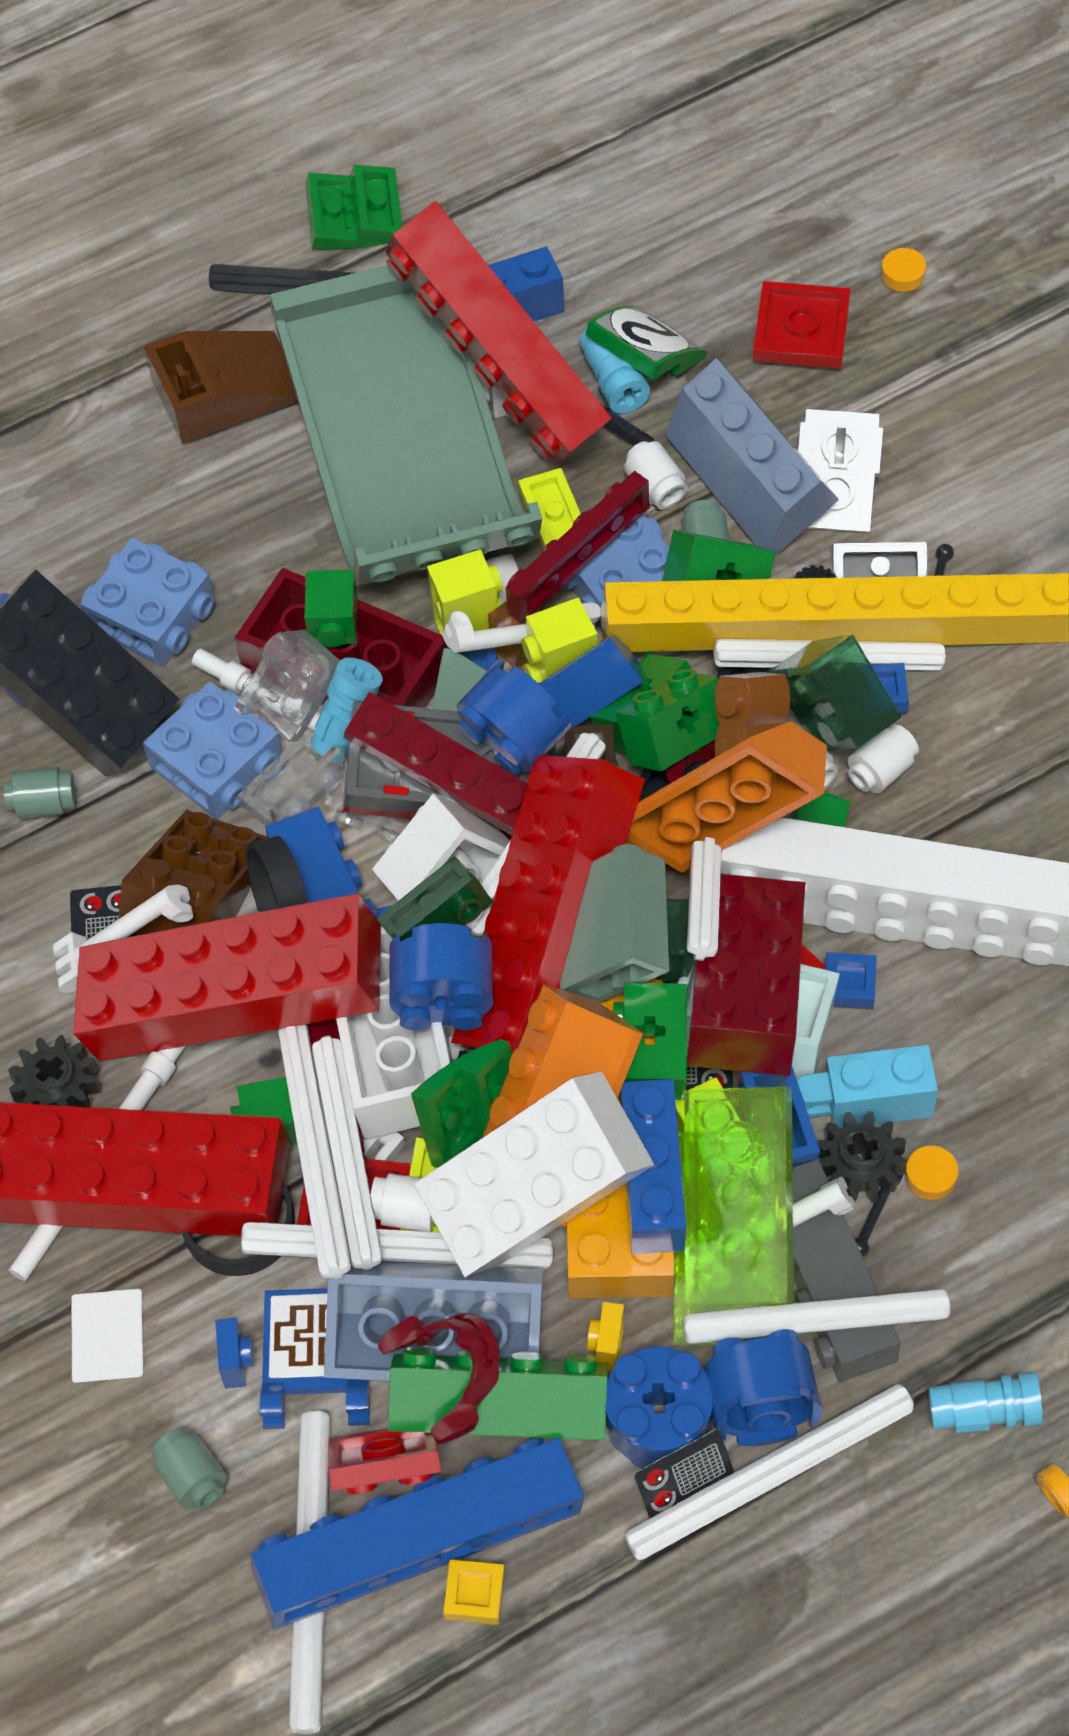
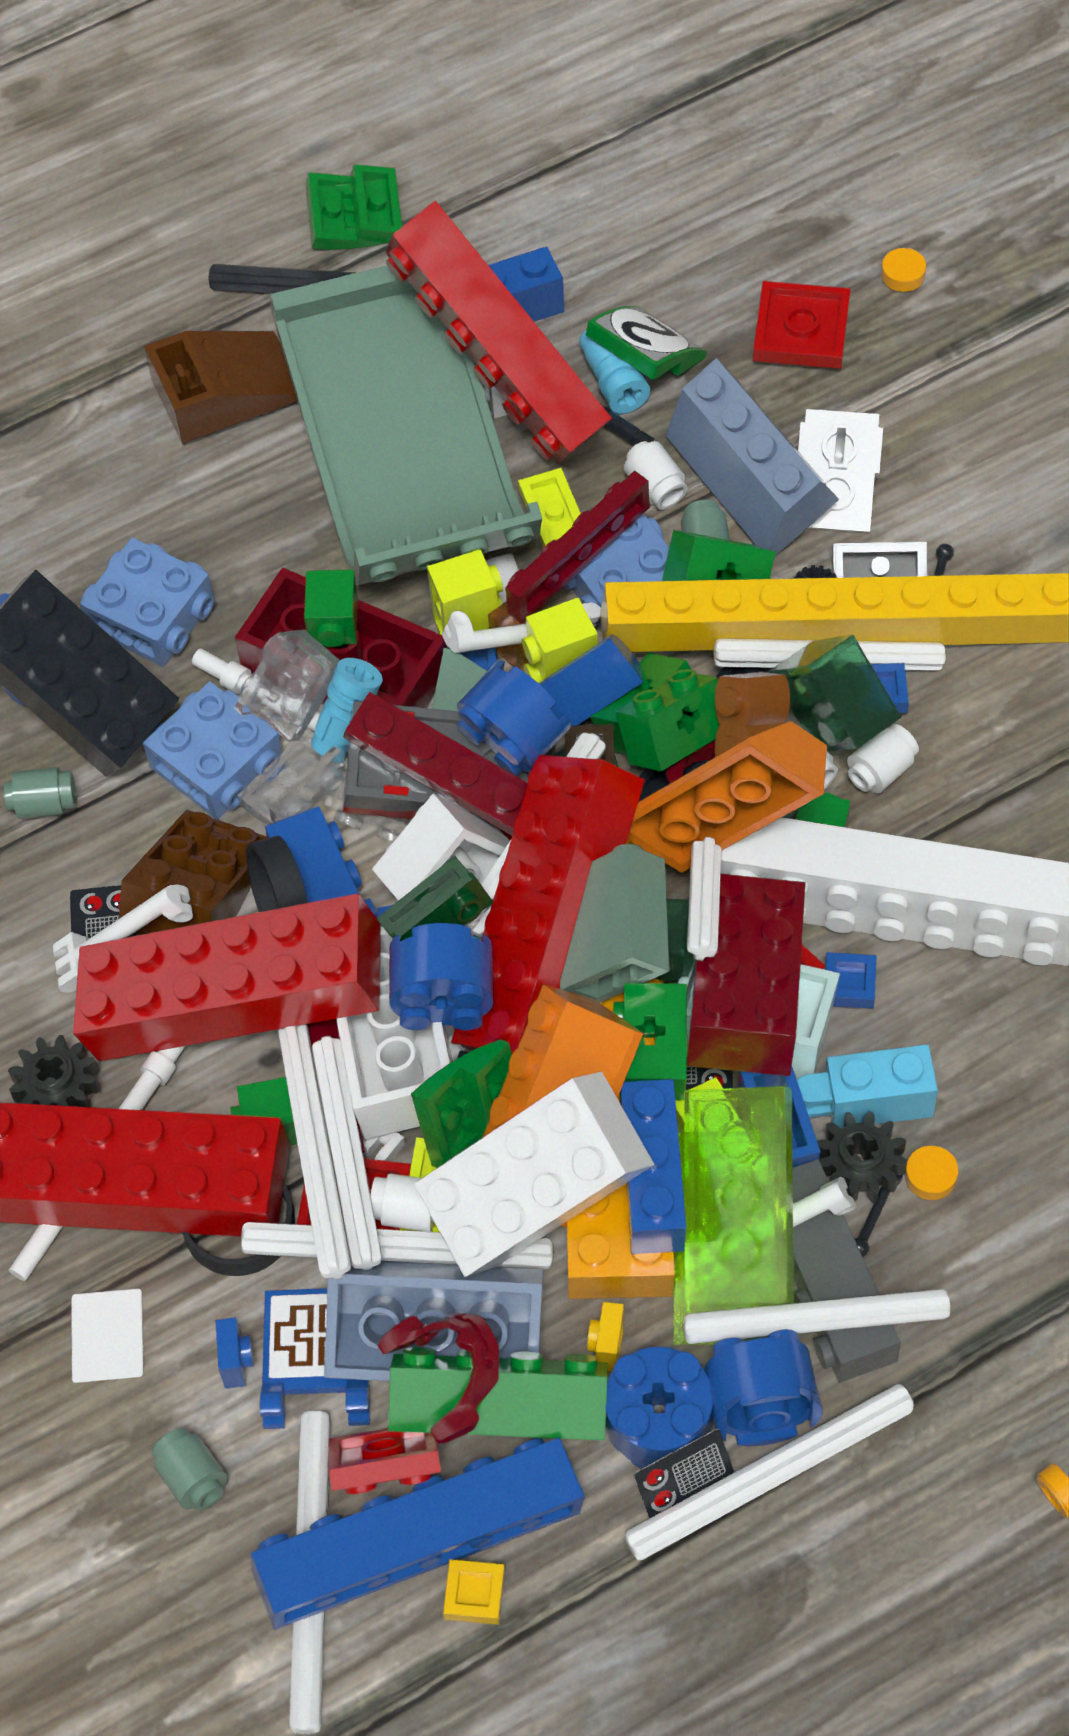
medium azure axle [928,1372,1043,1433] -> none

